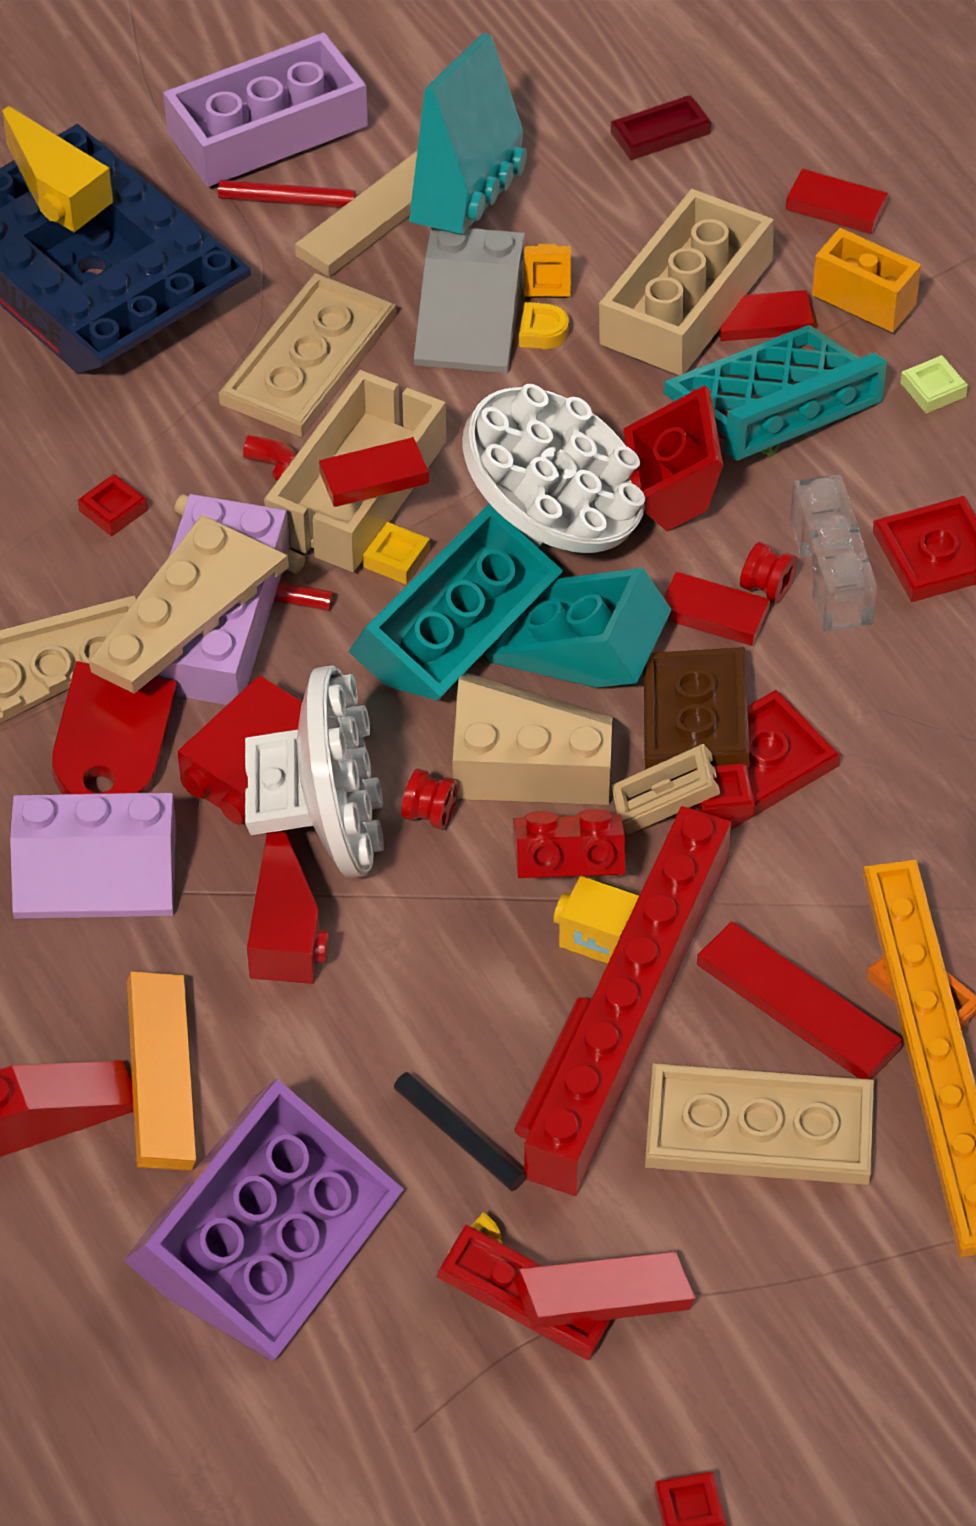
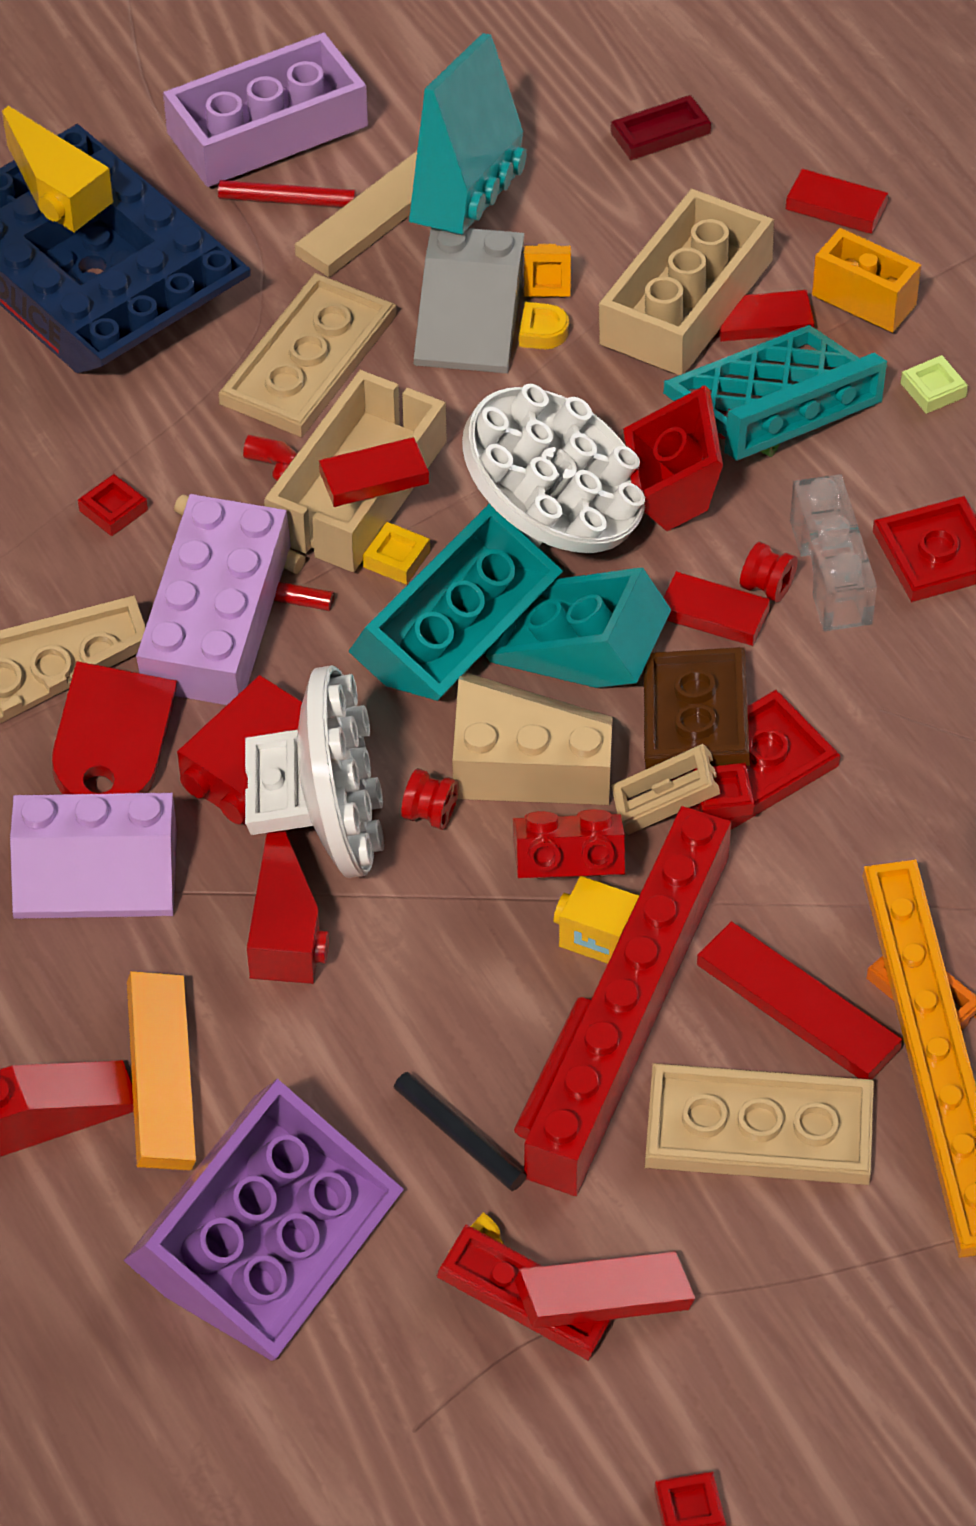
tan wing [89,515,289,693] -> none

